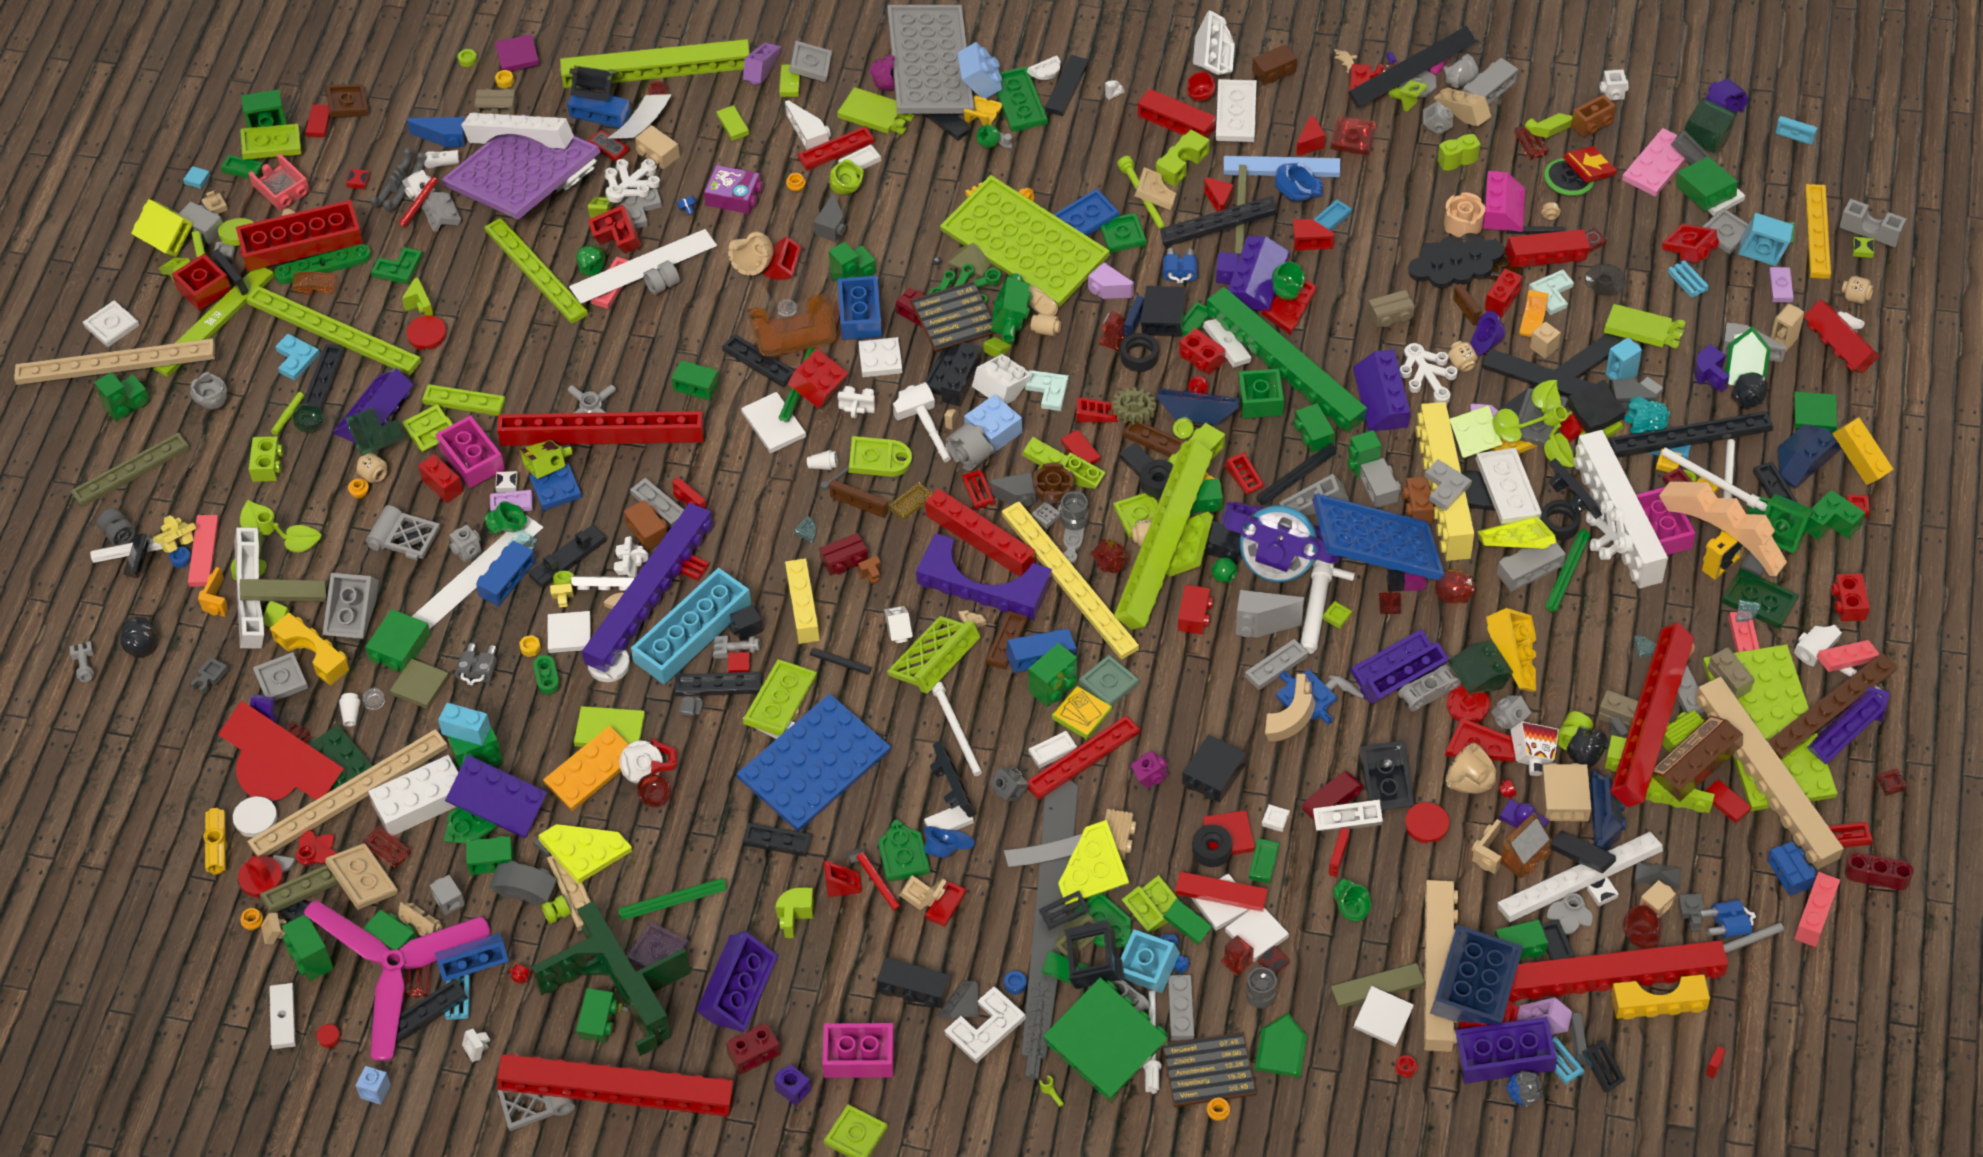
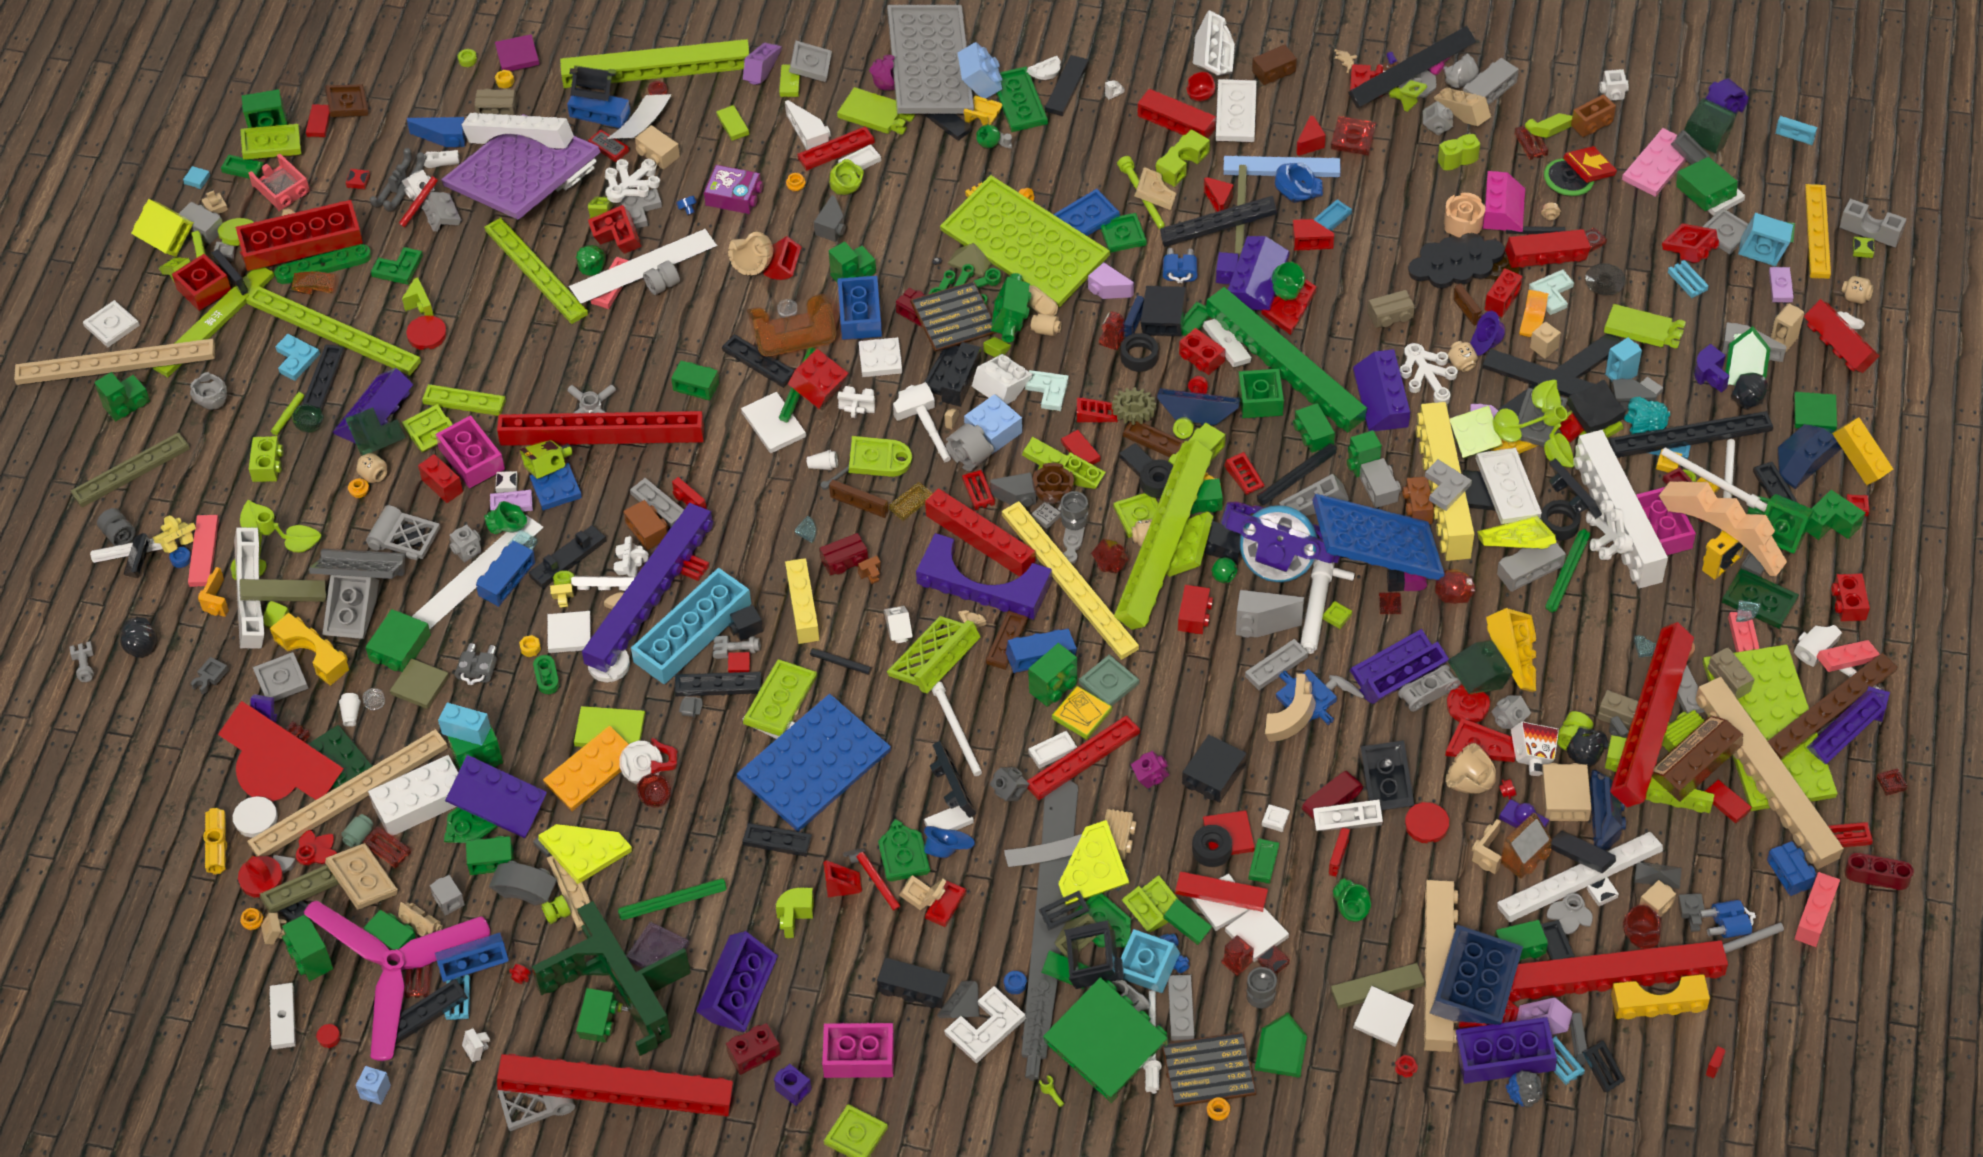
none -> dark grey fence [309,549,405,579]
none -> sand green brick [341,814,373,847]

